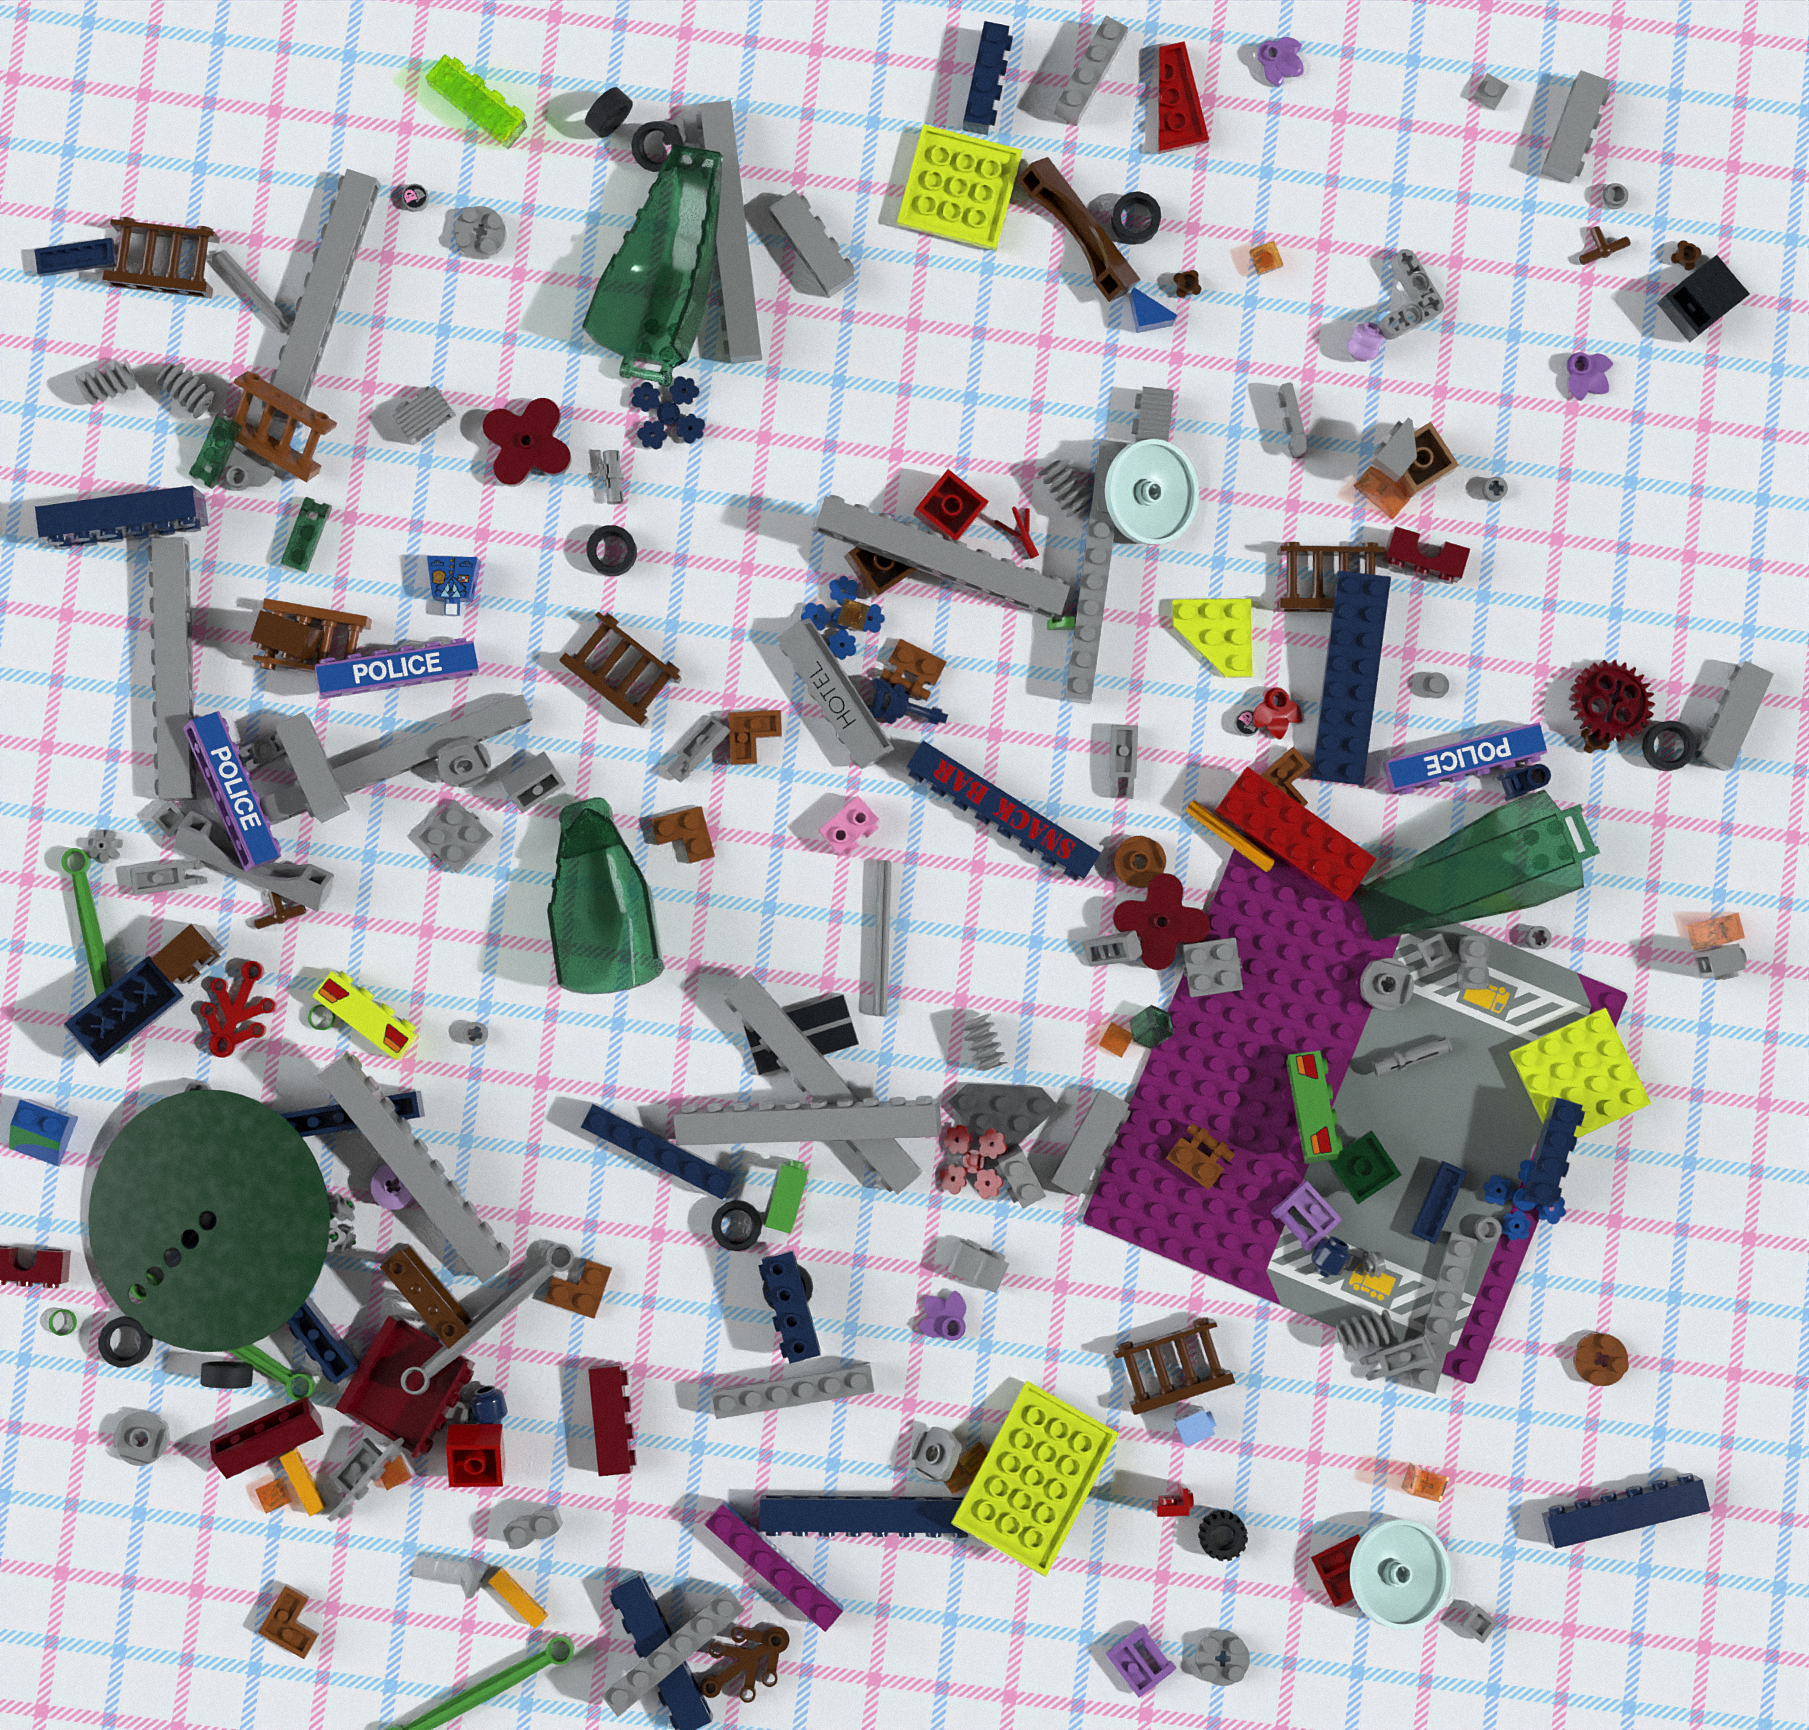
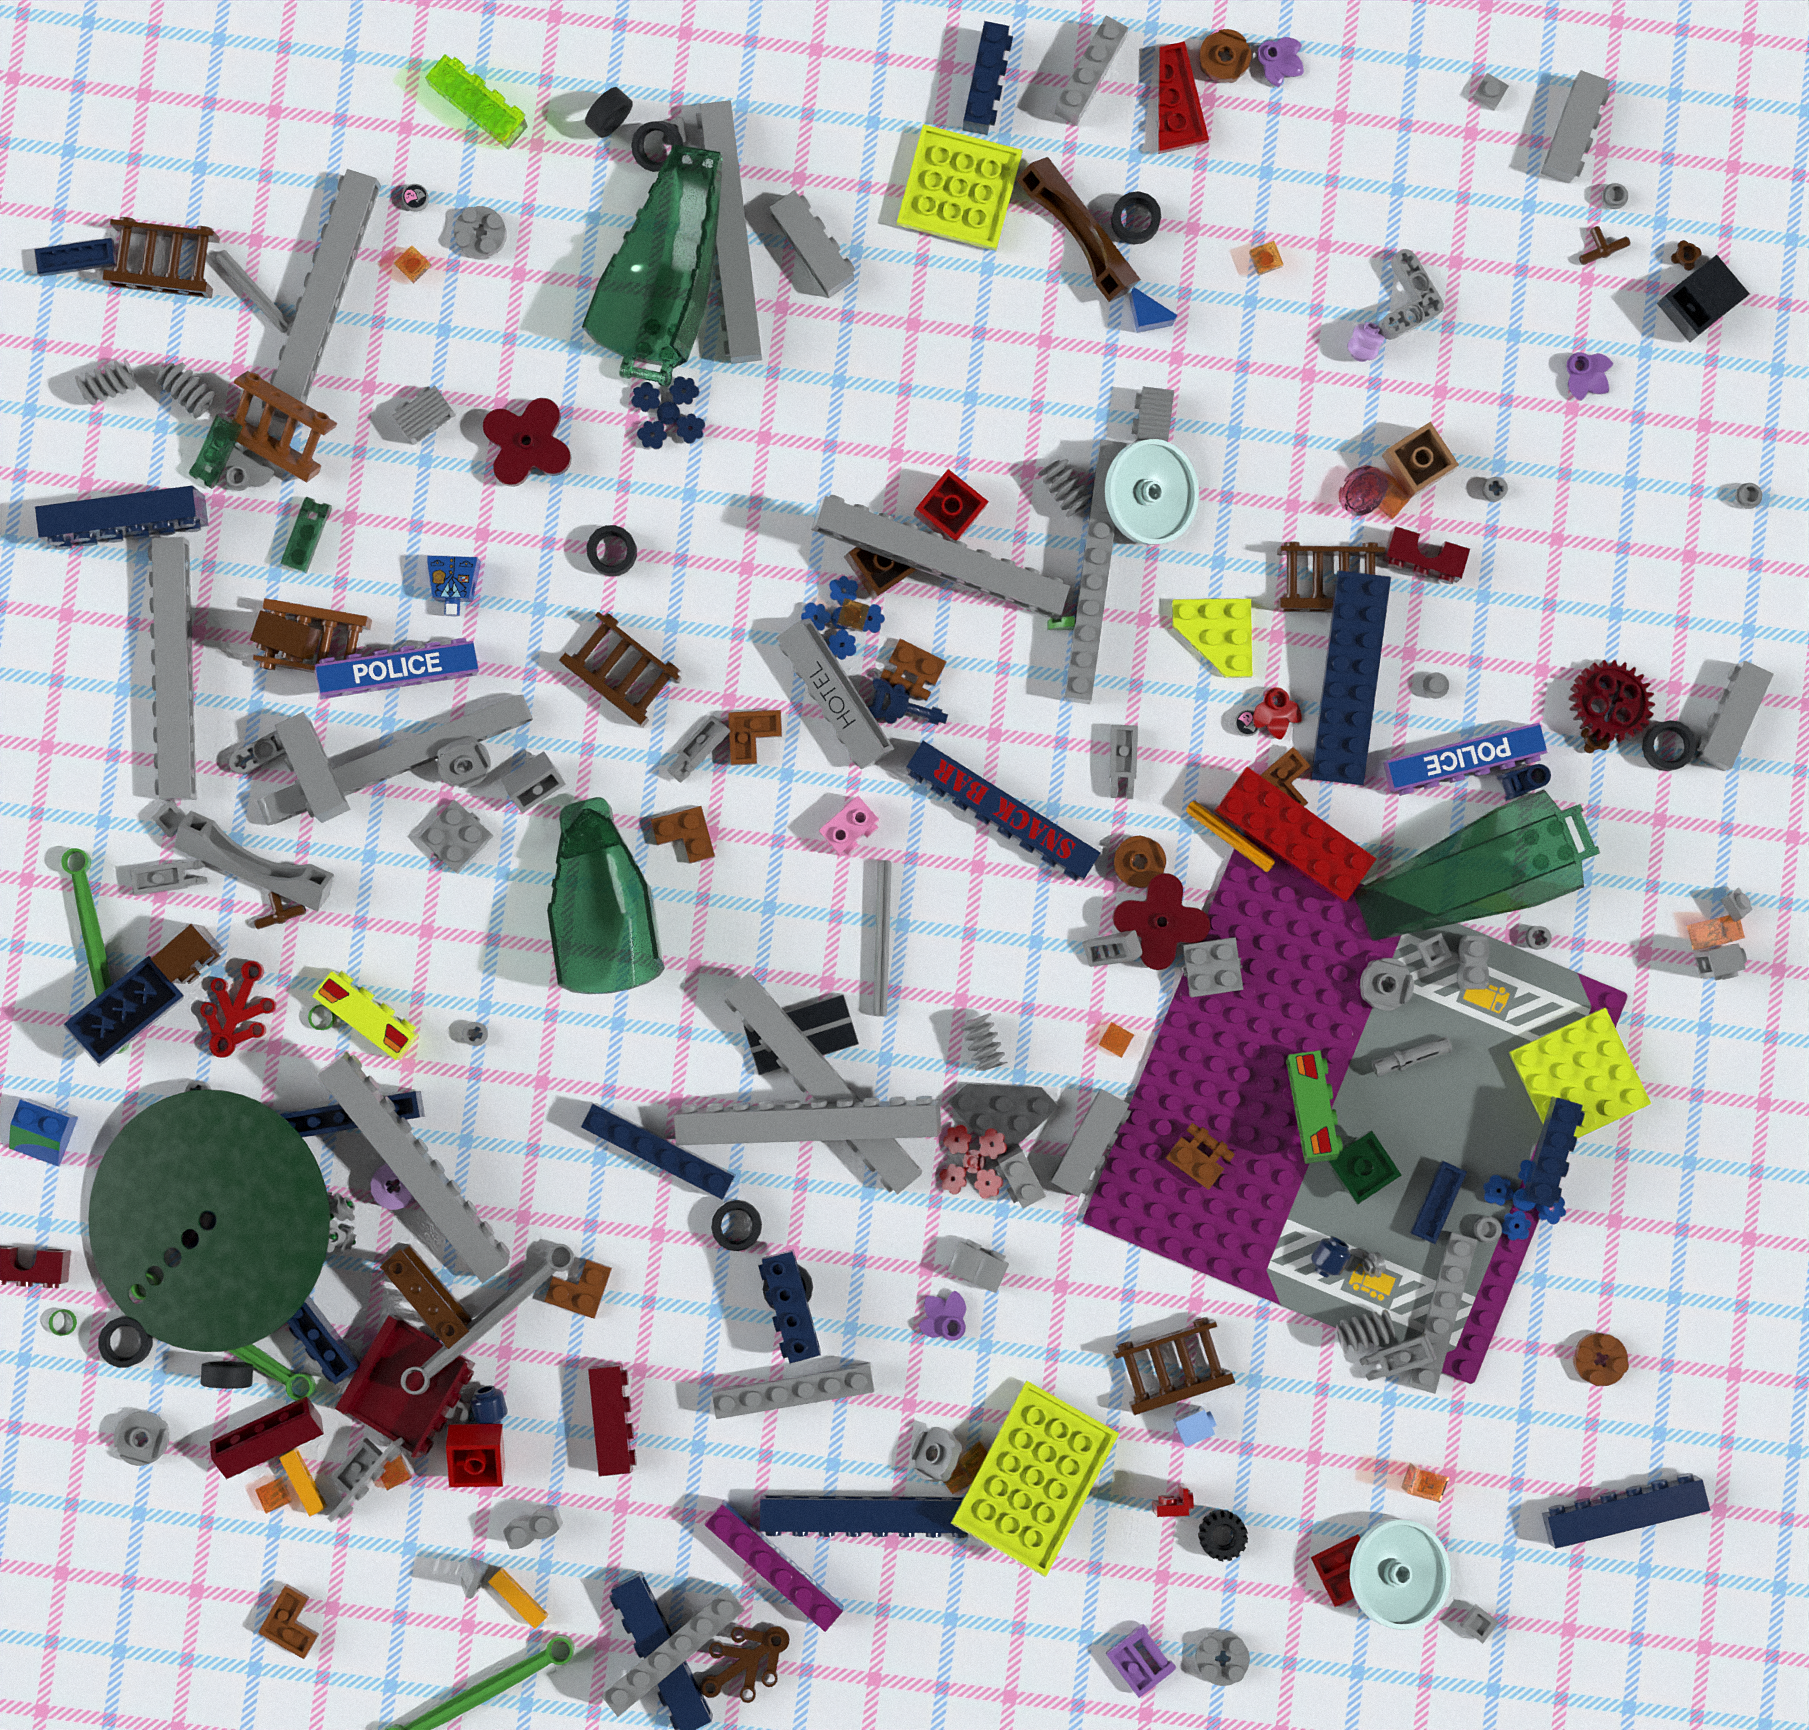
light grey plant [88,830,123,864] -> none
brick [183,711,281,872] -> none
light grey pin [603,450,624,505] -> none
bright green window [765,1159,810,1234] -> none
red plant [994,507,1039,560] -> none
clear green panel [1129,1005,1174,1049] -> none
reddish brown plate [1173,270,1202,298] -> none
medium lavender plate [1271,1180,1342,1252] -> none
light grey hinge [1276,382,1307,458] -> none
light grey slope [1372,417,1417,482] -> none
none -> clear orange plate [394,245,432,284]
none -> dark orange plate [1199,29,1252,83]
none -> clear pink tile [1339,465,1388,516]
none -> light grey plate [1721,887,1753,922]
none -> light grey plate [1735,483,1762,509]

